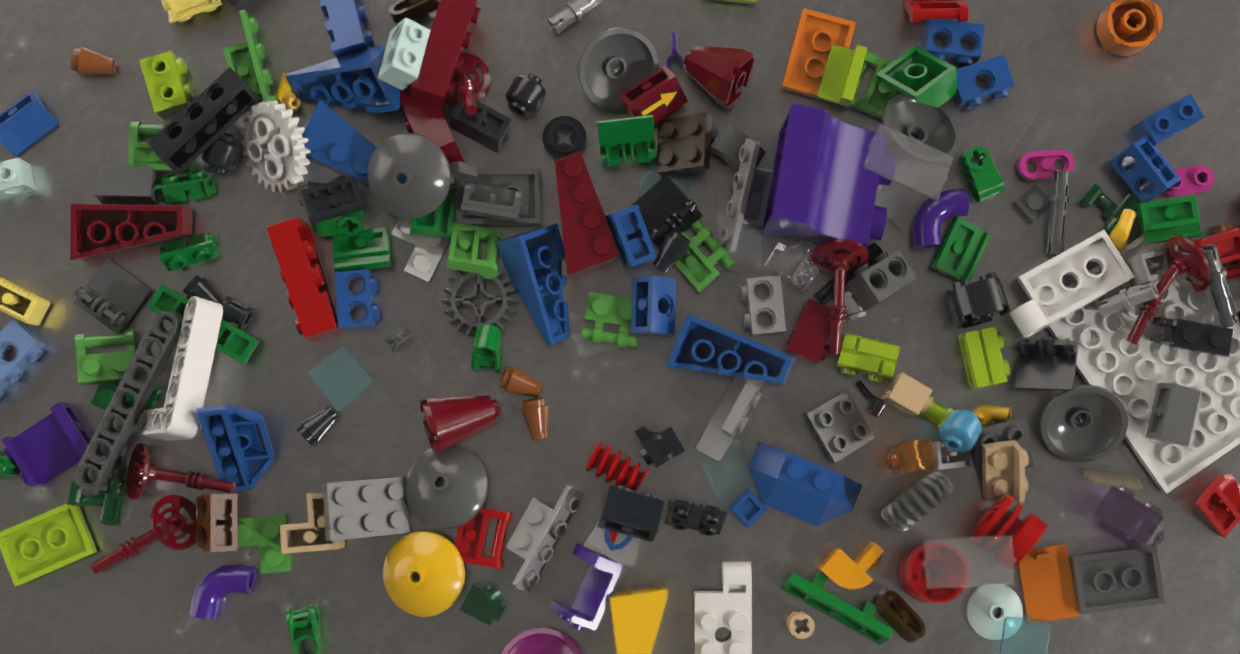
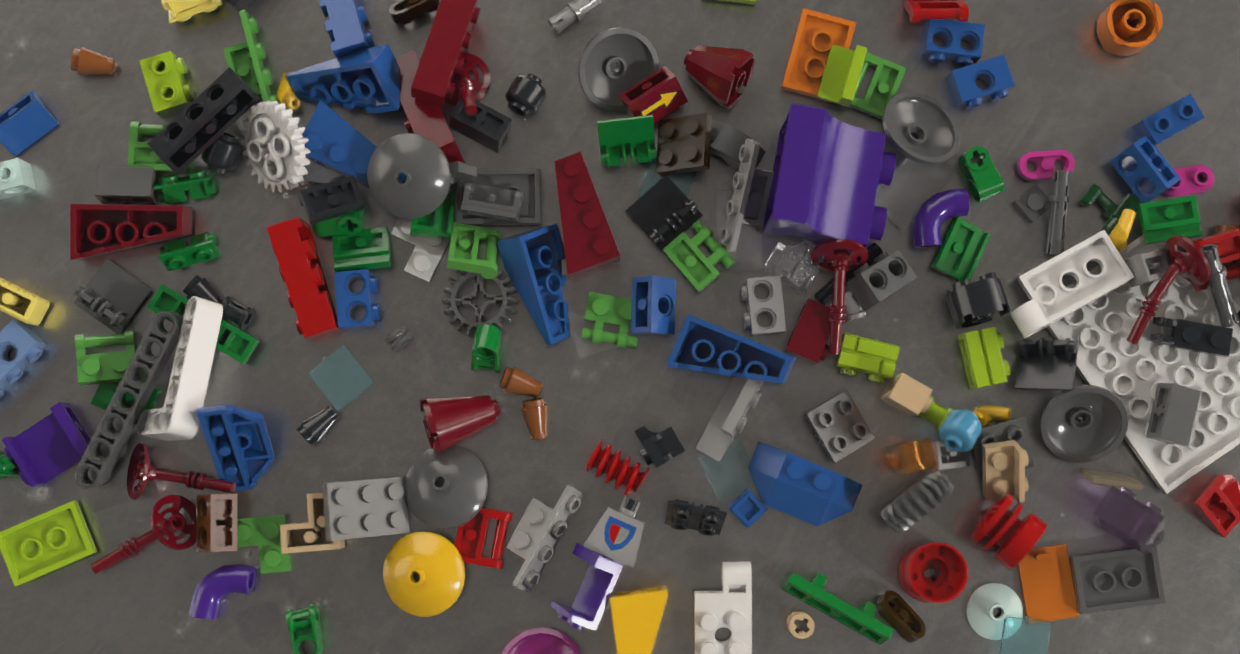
dark green piece [67,456,125,526] -> none
light aqua brick [378,17,430,90] -> none
clear green brick [459,582,506,626] -> none
black gear [542,116,586,159] -> none
black brick [597,486,665,542] -> none
blue brick [605,204,657,268] -> none
black cone [653,229,691,273] -> none
dark purple hand [666,32,683,69] -> none
light orange brick [817,542,884,589] -> none
black hand [855,380,885,417] -> none
clear piece [863,124,954,200] -> none
green slope [876,45,958,108] -> none
clear piece [922,535,1016,588] -> none
light grey pin [1096,281,1159,318] -> none

